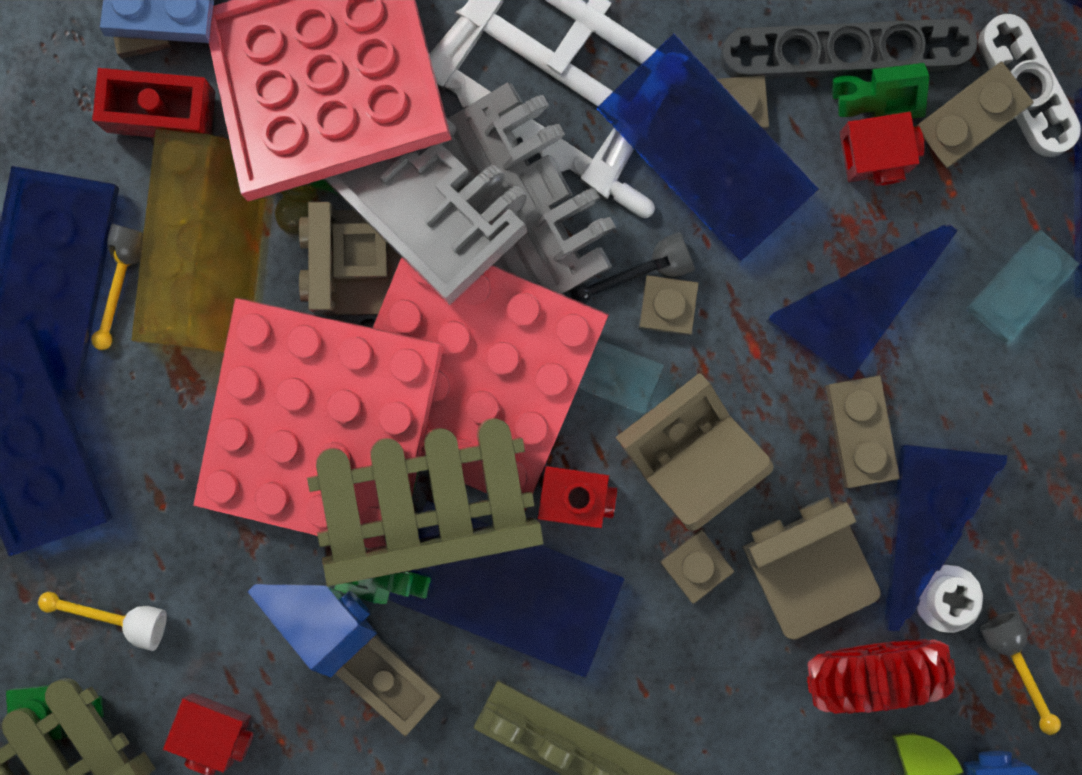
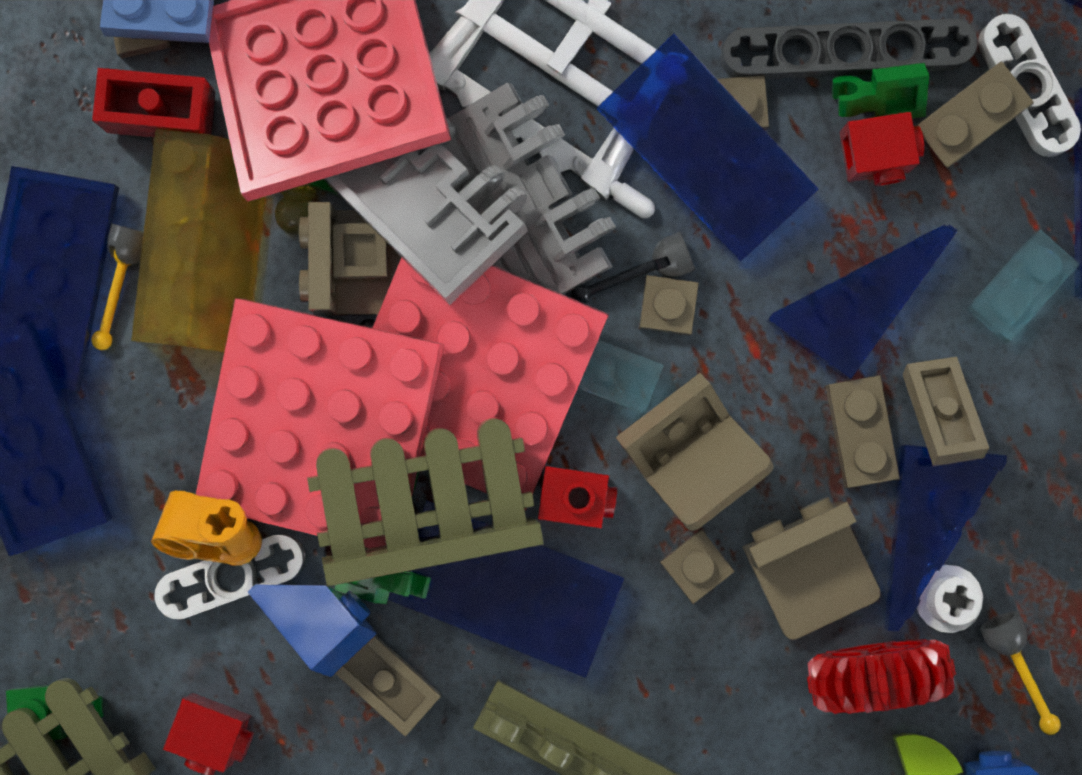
hinge [38,592,167,651] -> none
none -> light orange piece [151,490,262,566]
none -> white beam [155,534,306,619]
none -> dark tan plate [902,356,989,466]

